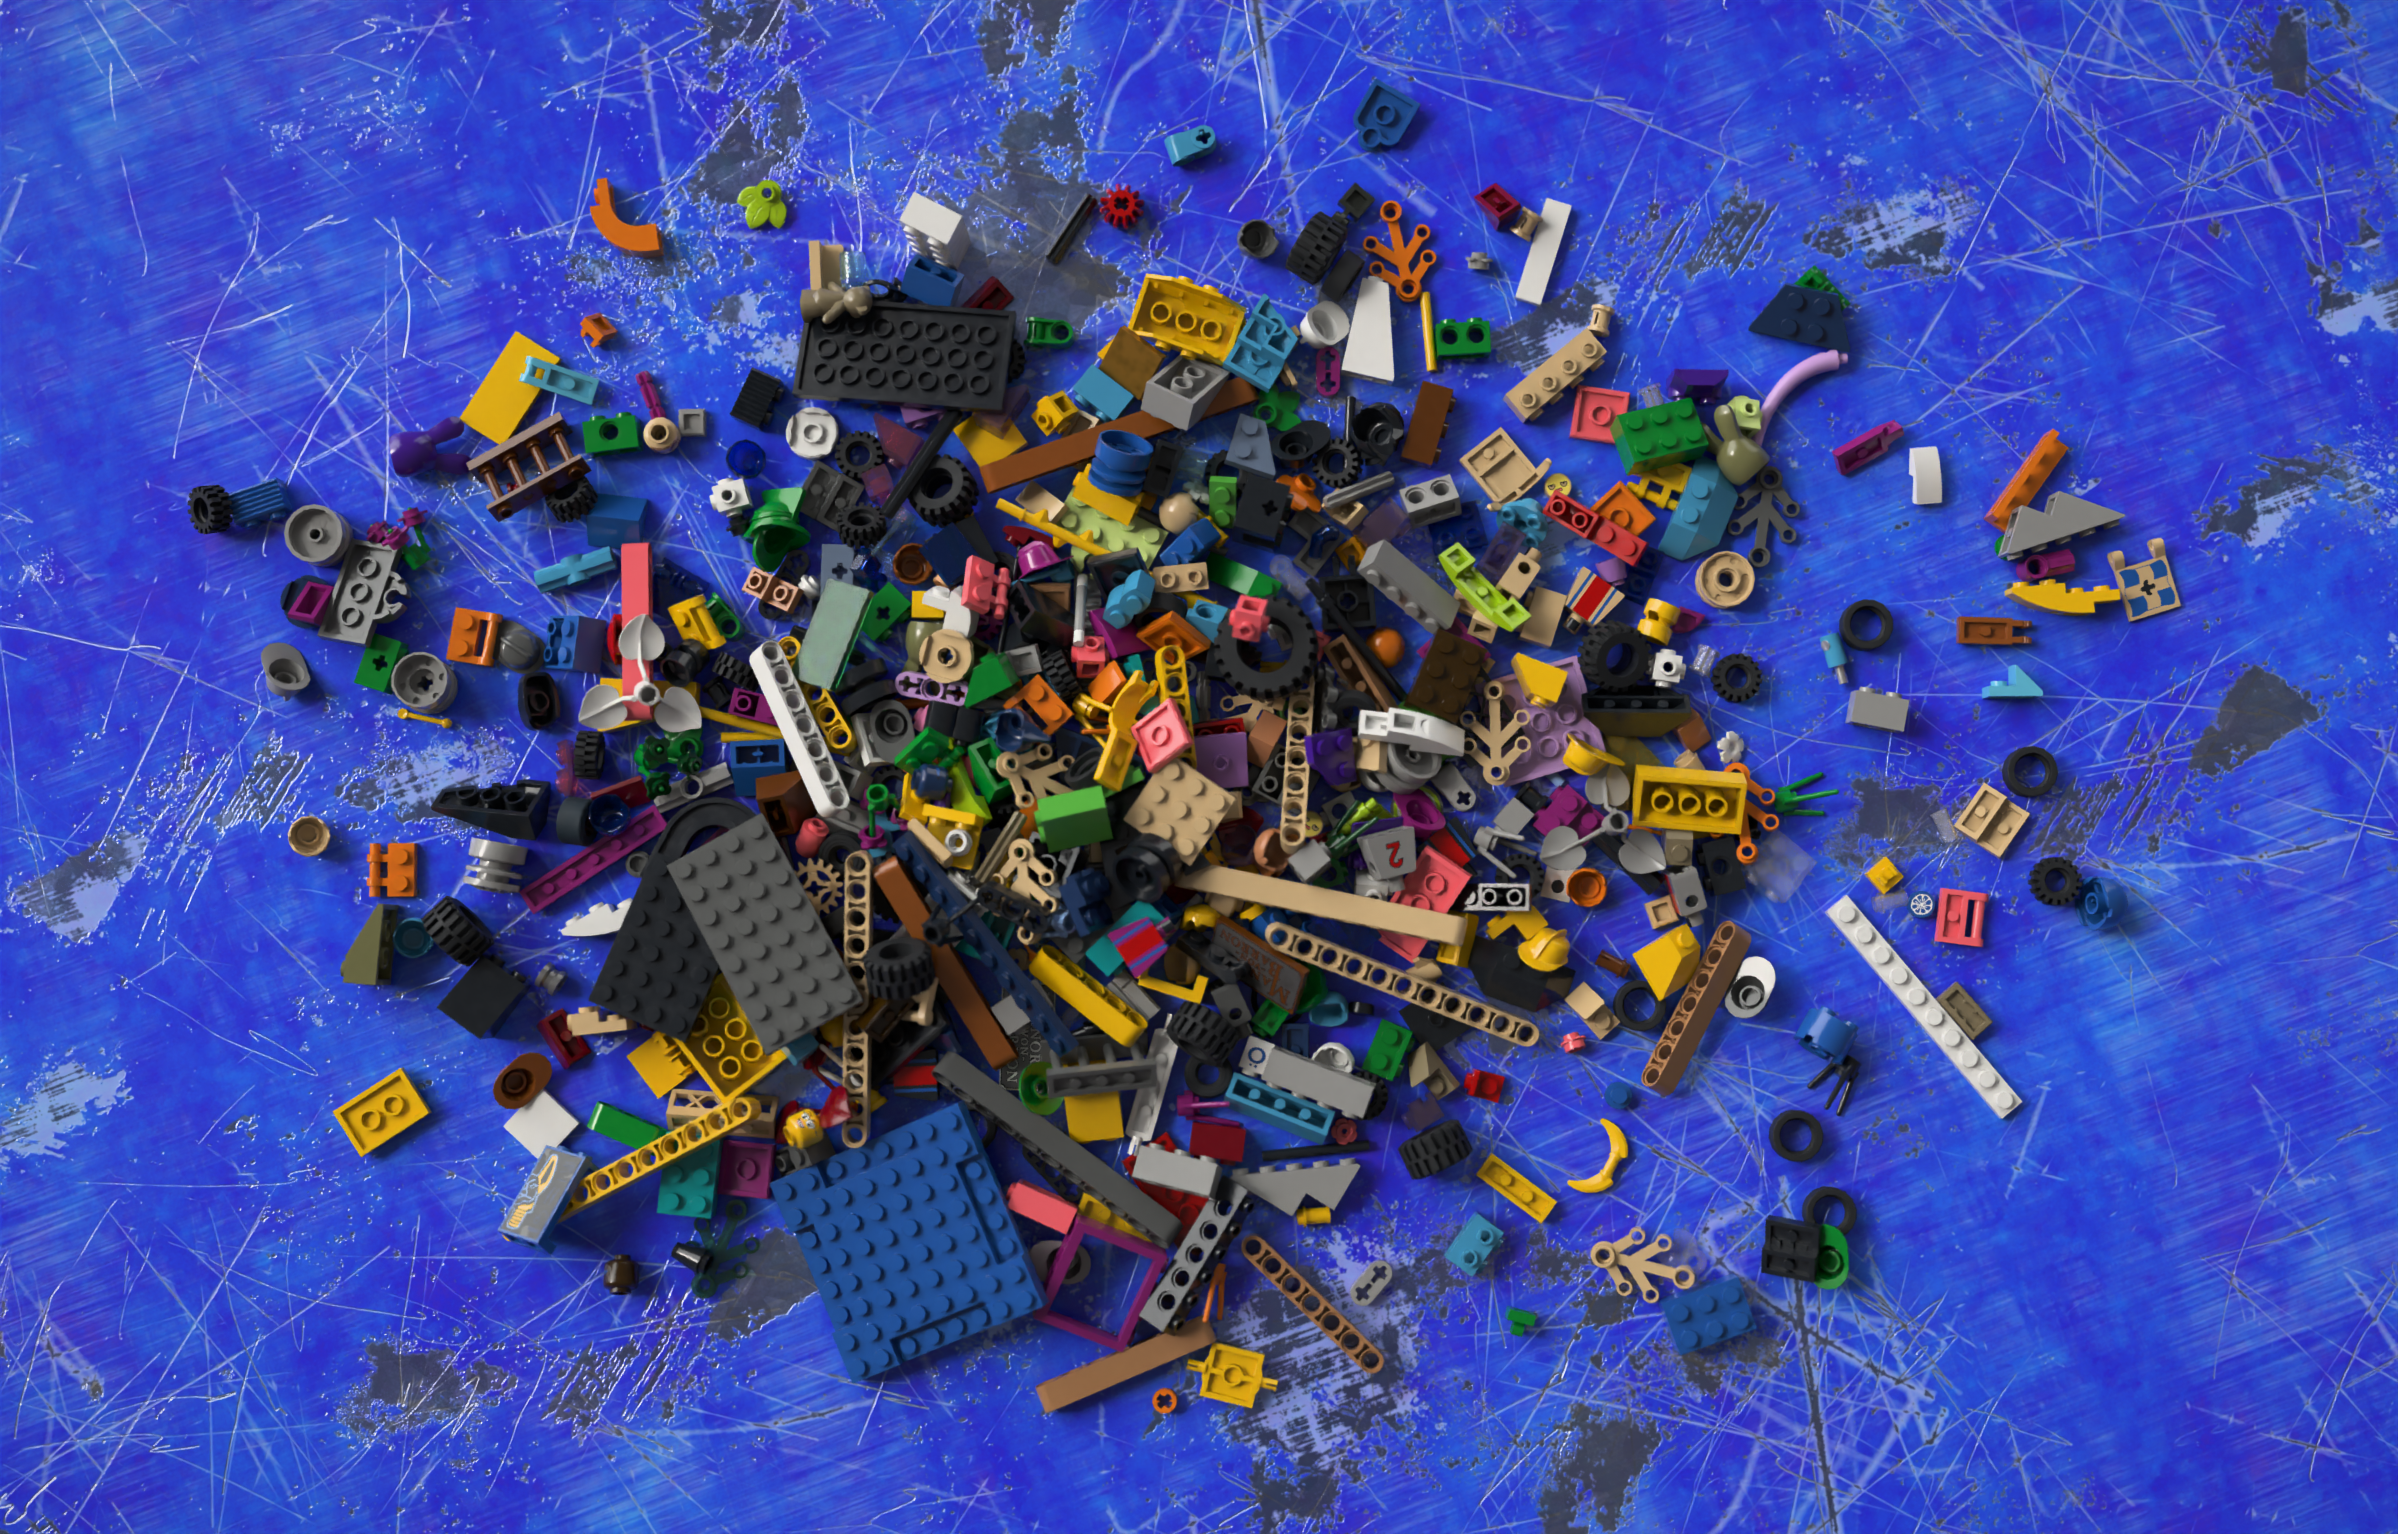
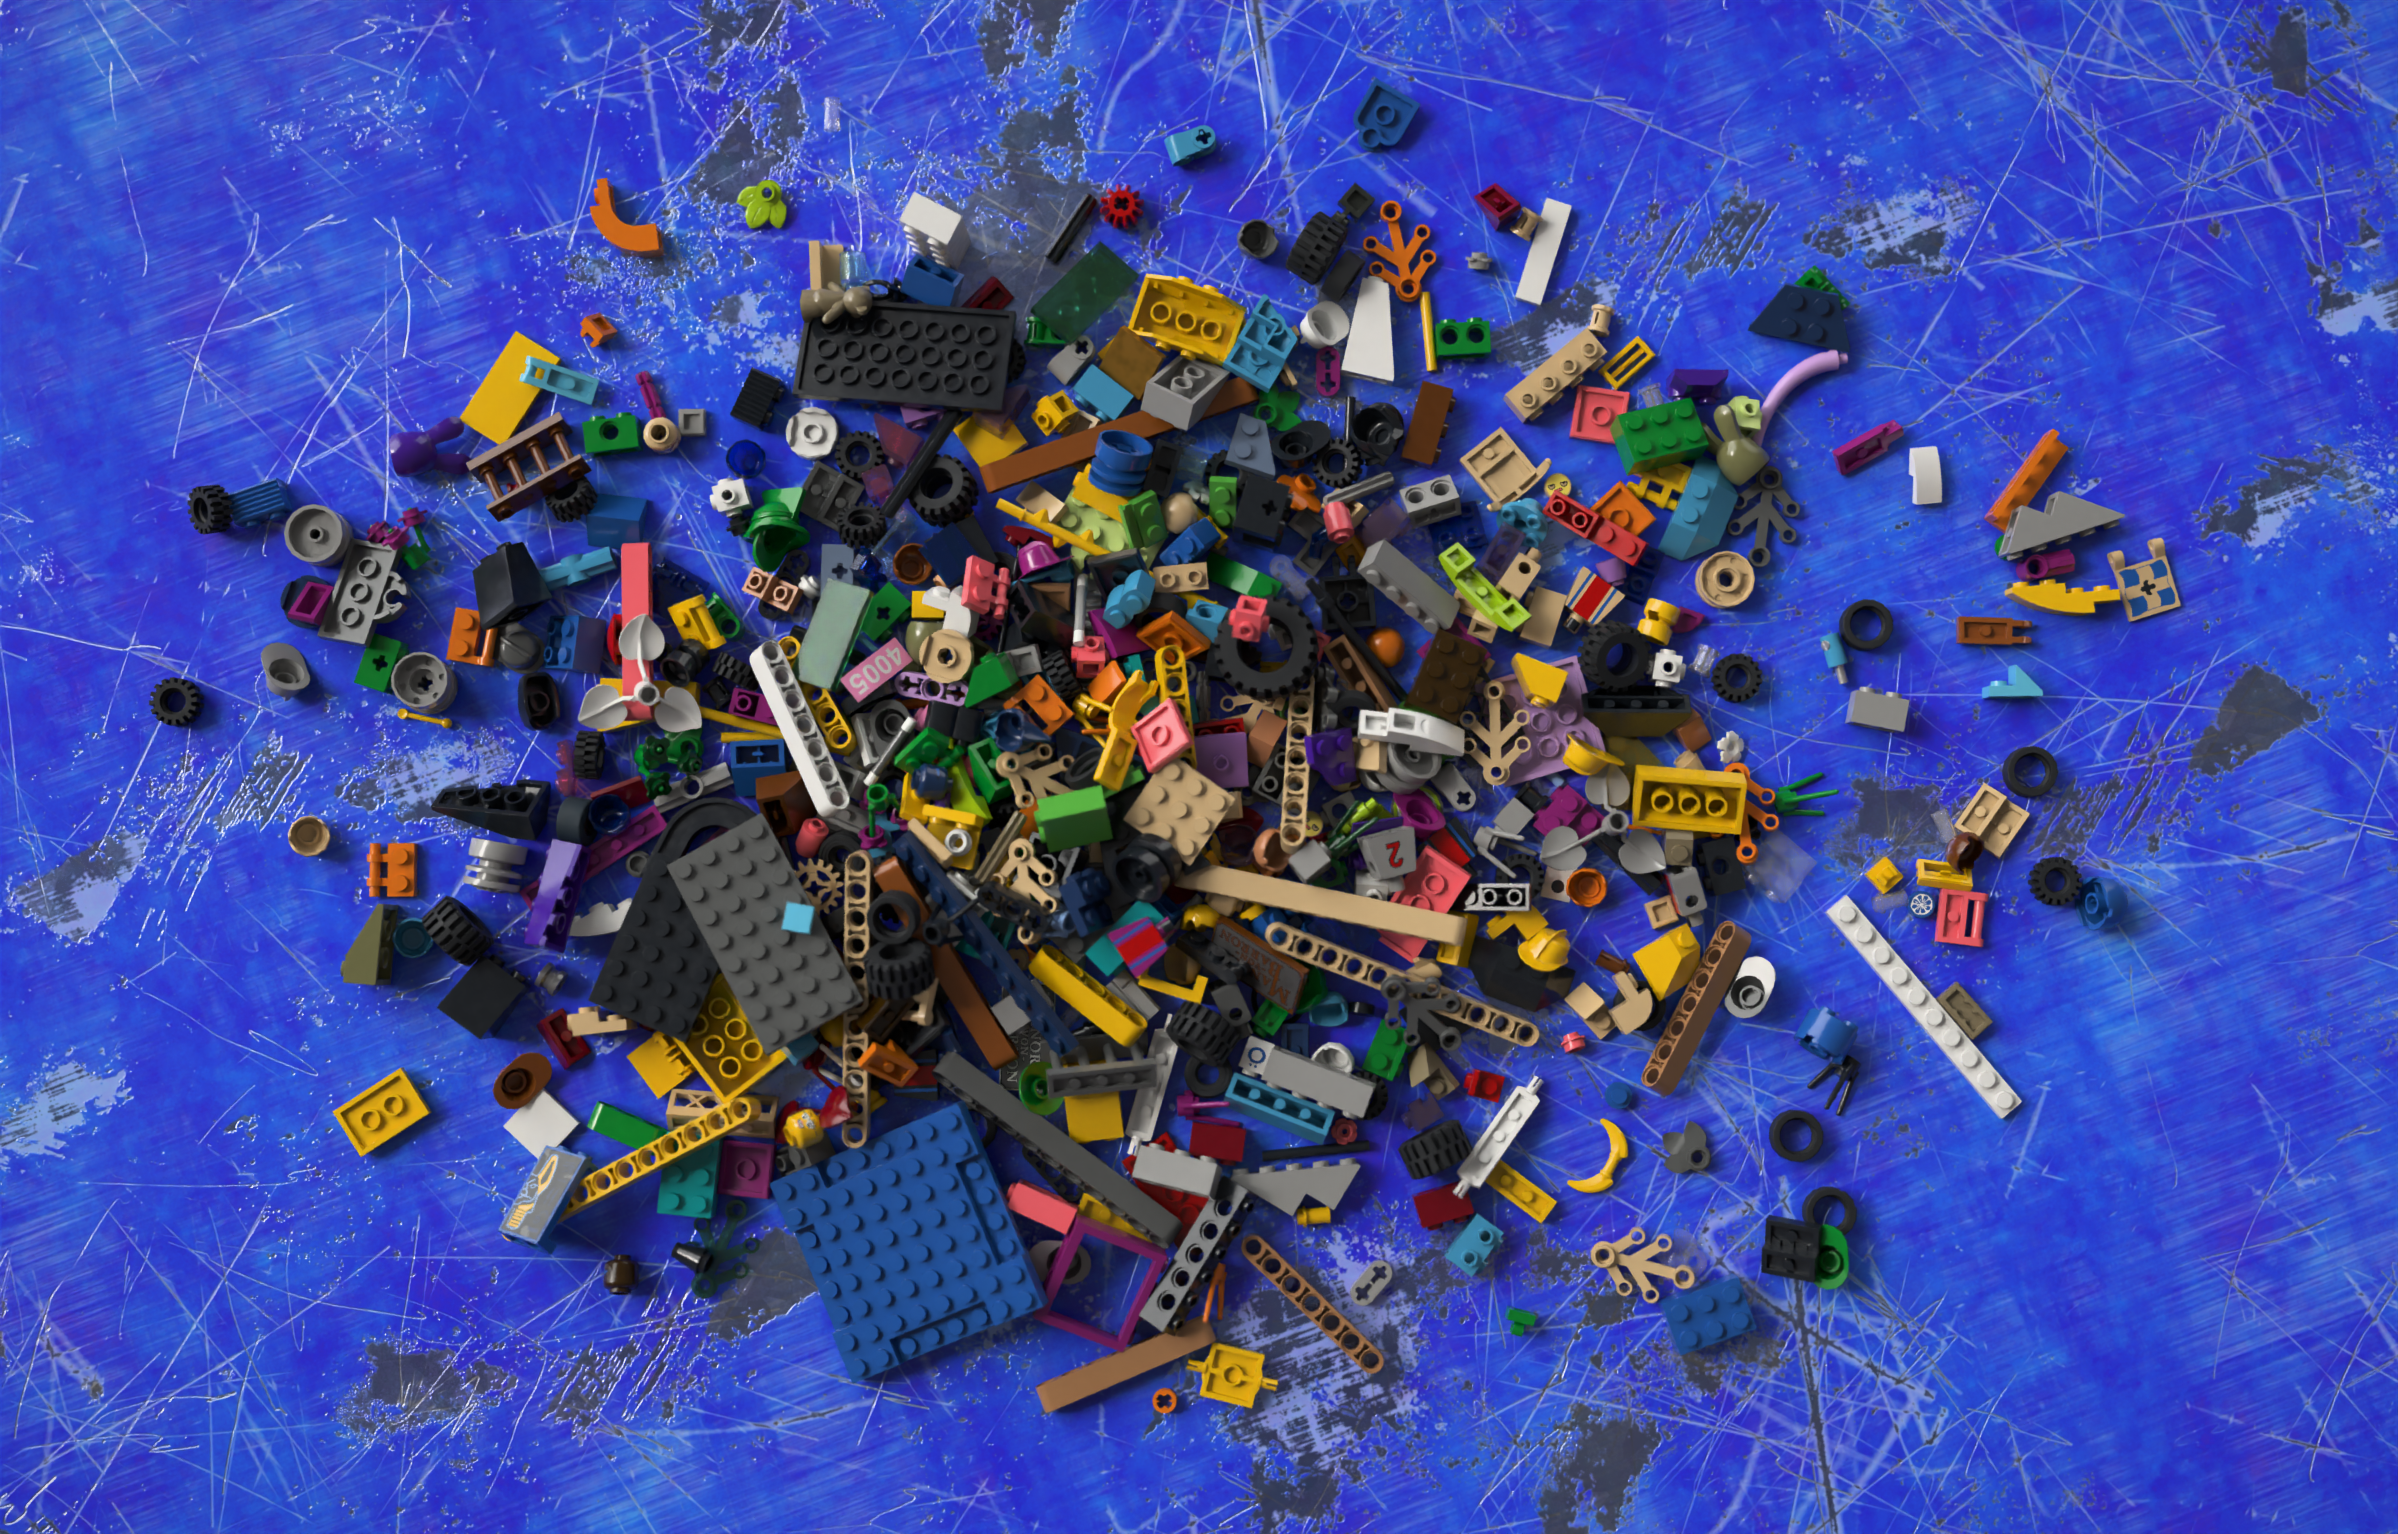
none -> black tyre [149,677,204,727]
none -> black slope [473,541,553,631]
none -> dark purple wedge [524,839,592,954]
none -> medium azure tile [782,902,816,935]
none -> clear pin [822,97,843,132]
none -> bright pink sticker [840,637,913,703]
none -> orange slope [858,1039,918,1087]
none -> dark grey bar [863,716,917,786]
none -> black tyre [866,890,922,945]
none -> clear green tile [1030,241,1139,346]
none -> light grey piece [1047,335,1096,386]
none -> bright green plate [1118,489,1169,549]
none -> coral brick [1323,501,1354,543]
none -> dark grey plant [1380,975,1462,1051]
none -> dark red brick [1411,1180,1474,1231]
none -> white plate [1453,1076,1544,1199]
none -> yellow tile [1598,336,1655,390]
none -> tan brick [1608,971,1652,1035]
none -> dark grey plate [1662,1121,1711,1173]
none -> yellow tile [1916,859,1973,892]
none -> reddish brown hair [1946,832,1984,874]

